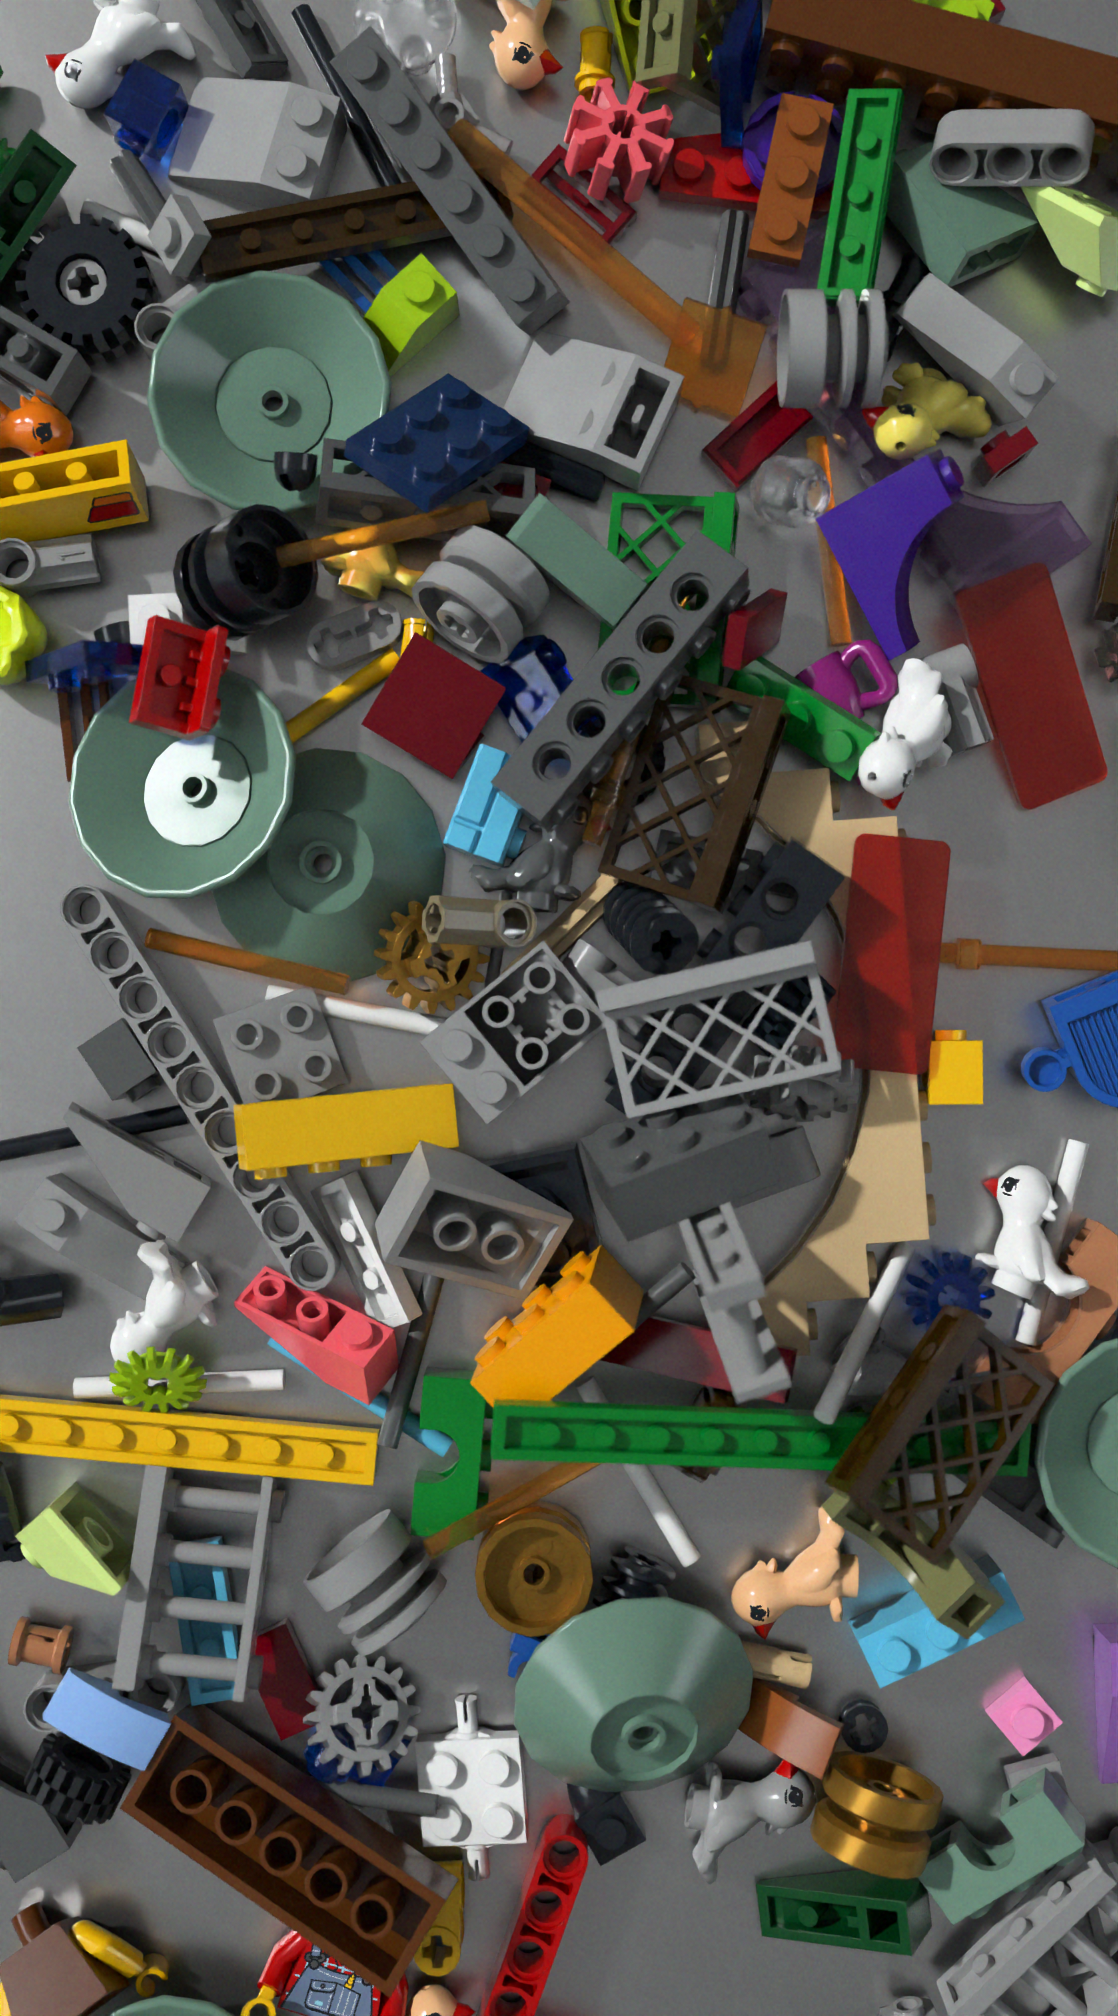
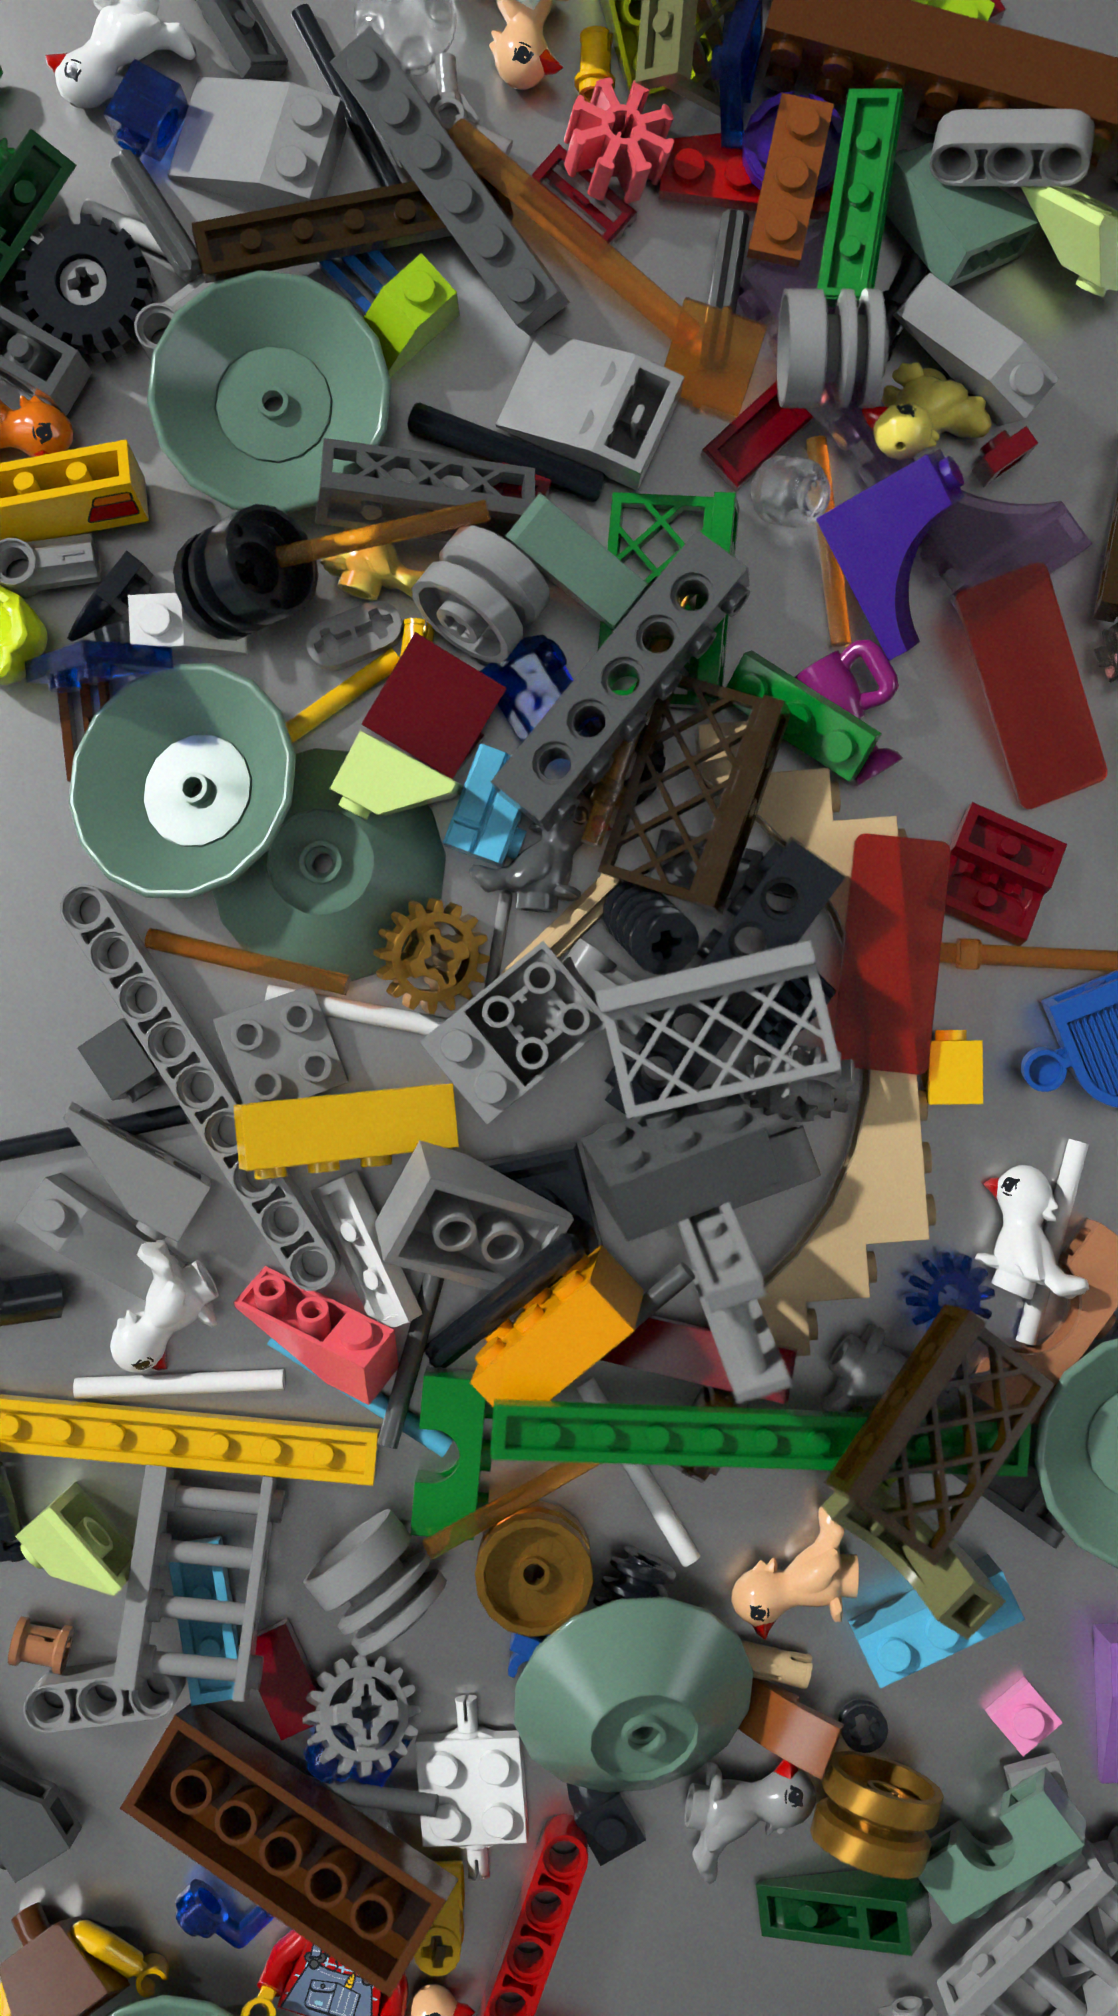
black tyre [24,1732,132,1825] -> none
light blue slope [42,1667,171,1771] -> none
lime gear [109,1346,207,1413] -> none
red bracket [129,615,231,741] -> none
light grey plate [148,194,212,277] -> none
black hinge [274,452,318,492] -> none
dark blue plate [344,373,530,513] -> none
dark tan piece [422,896,537,948] -> none
dark red tile [721,588,788,671] -> none
white bar [813,1241,915,1424] -> none
white animal [858,658,953,811] -> none
light grey piece [919,643,994,756] -> none
none -> black plate [67,550,154,642]
none -> clear blue plate [175,1879,275,1949]
none -> yellowish green slope [330,731,464,819]
none -> black axle [424,1233,585,1368]
none -> dark red slope [925,802,1067,946]

